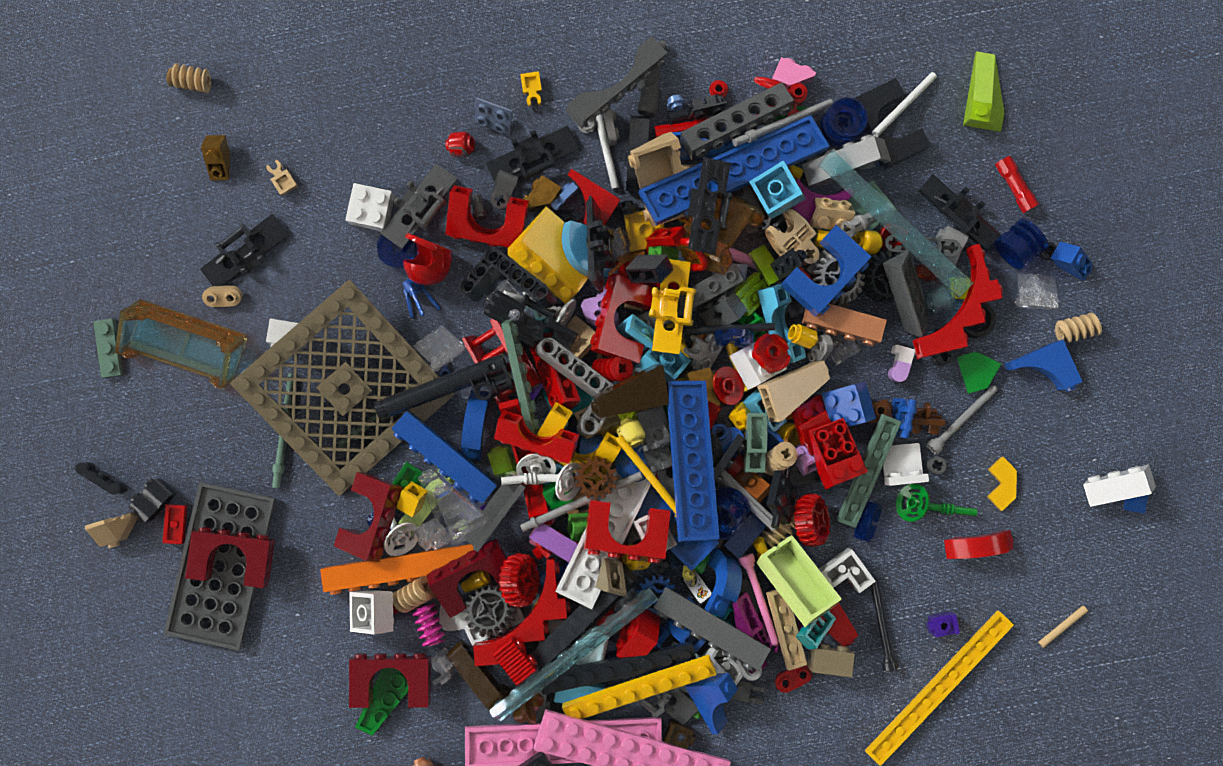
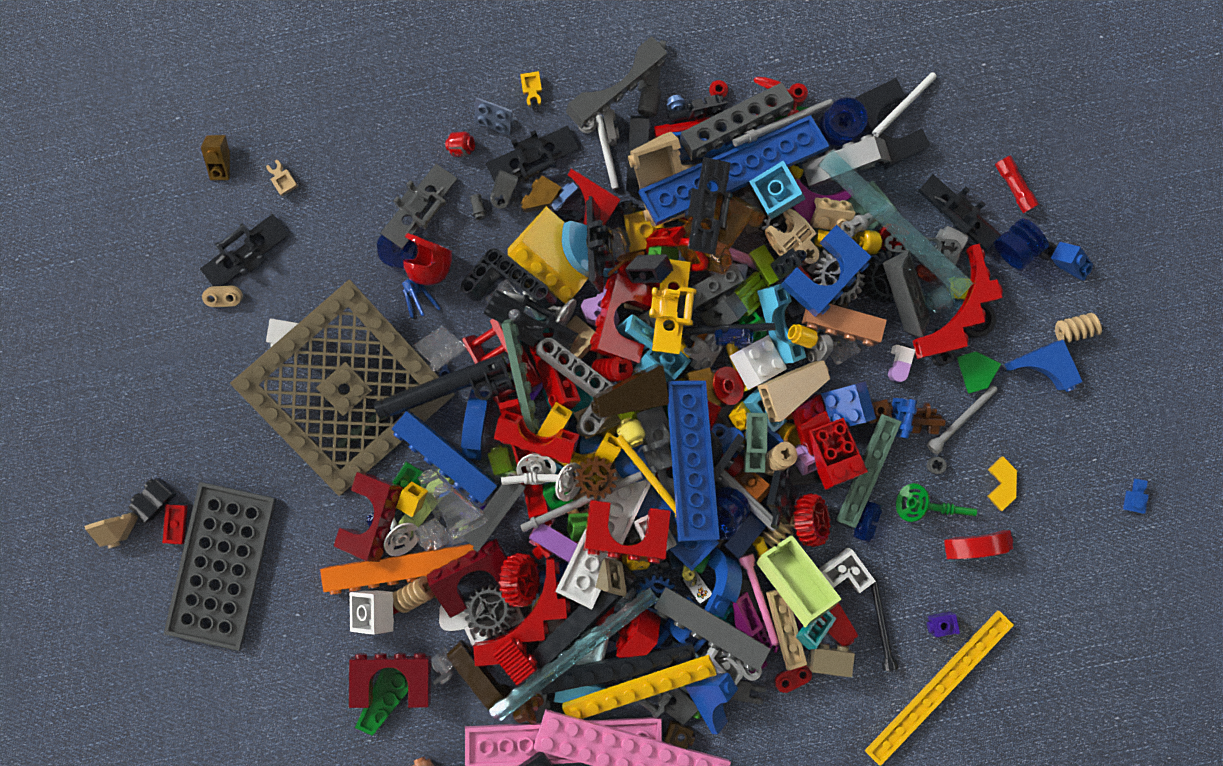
black plate [75,462,127,495] -> none
sand green plate [93,318,123,378] -> none
windscreen [115,299,248,389] -> none
tan piece [166,63,211,94] -> none
dark red arch [185,527,275,588] -> none
sand green bar [272,373,294,488] -> none
white brick [345,183,395,231] -> none
dark pink piece [412,603,446,646] -> none
red arch [445,185,529,249] -> none
yellow cone [461,570,491,593] -> none
red plate [752,333,790,374] -> none
bright pink slope [772,57,816,89] -> none
white bracket [883,443,929,486] -> none
lime wedge [963,51,1004,132] -> none
clear hinge [1015,273,1059,311] -> none
tan bar [1038,605,1088,648] -> none
white wedge [1083,464,1156,507] -> none

